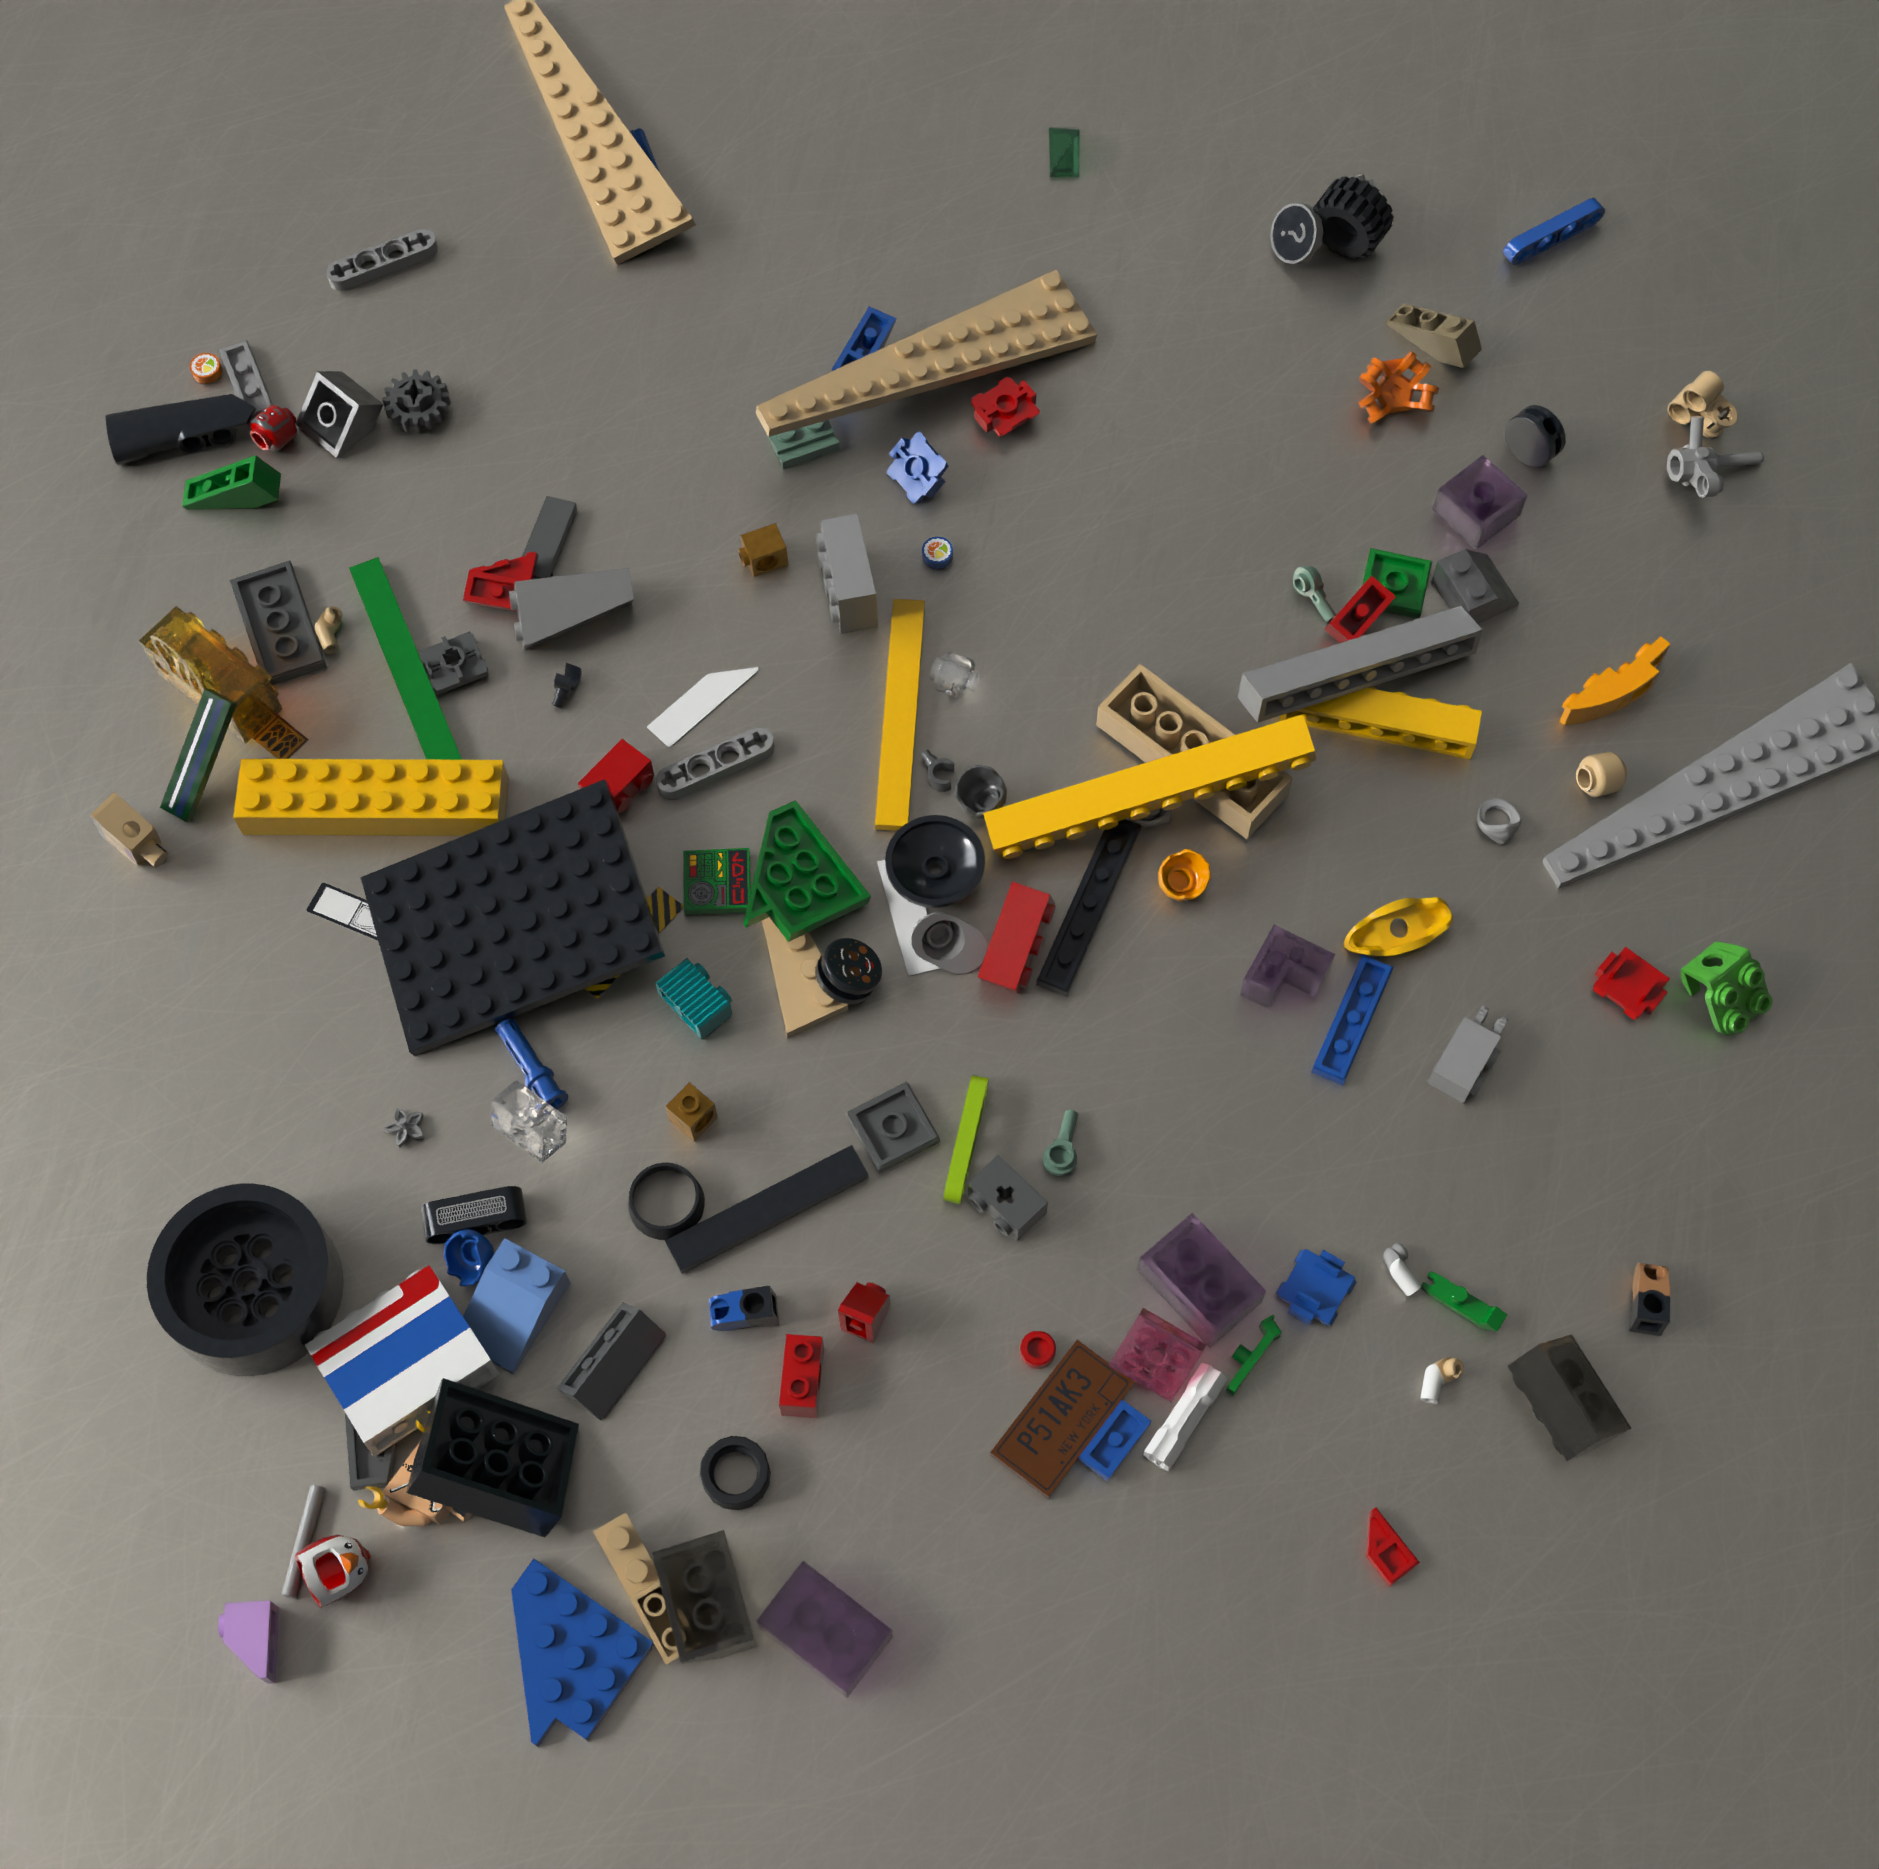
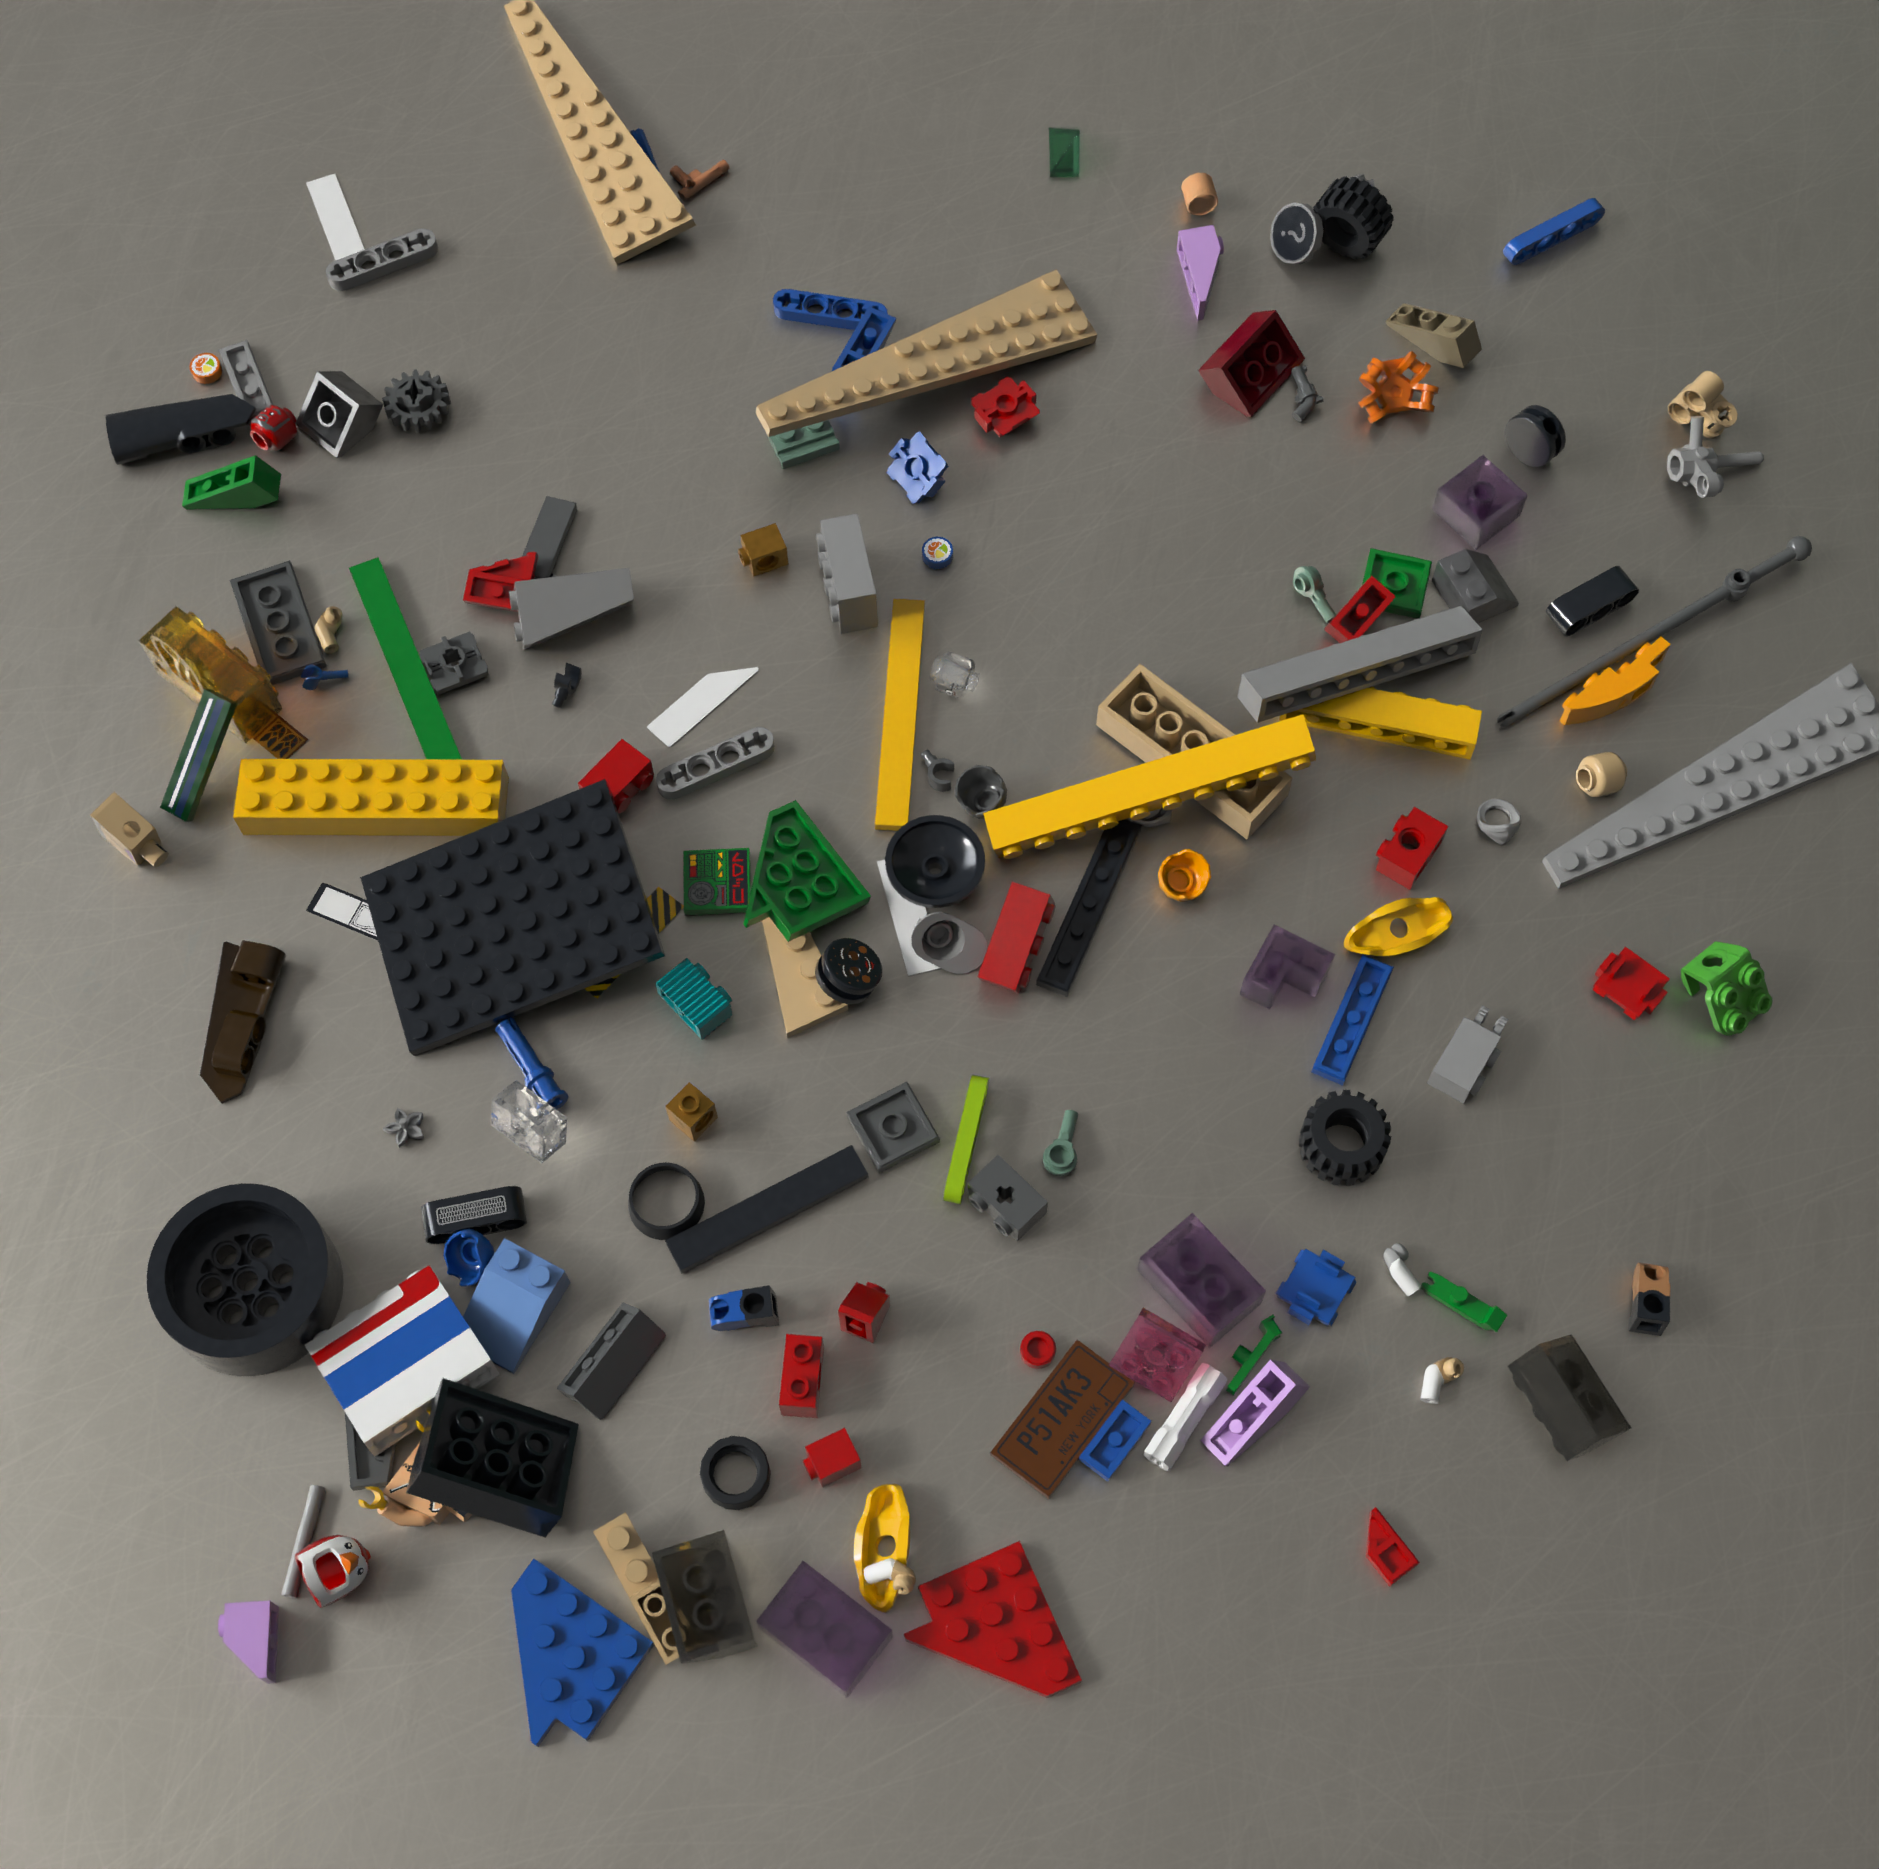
none -> dark brown panel [200,940,286,1104]
none -> blue hand [301,664,348,690]
none -> white sticker [306,174,365,260]
none -> nougat hose [669,159,730,201]
none -> blue beam [773,289,887,330]
none -> red brick [802,1427,862,1487]
none -> yellow piece [854,1484,910,1613]
none -> arm [864,1558,916,1595]
none -> red wing [904,1541,1082,1698]
none -> lavender slope [1177,225,1224,320]
none -> light nougat piece [1181,173,1218,215]
none -> dark red slope [1198,310,1306,417]
none -> lavender slope [1200,1360,1310,1466]
none -> dark grey piece [1291,365,1324,422]
none -> black tyre [1299,1090,1391,1186]
none -> red brick [1376,807,1449,890]
none -> dark grey bar [1497,536,1812,727]
none -> black beam [1546,566,1639,637]

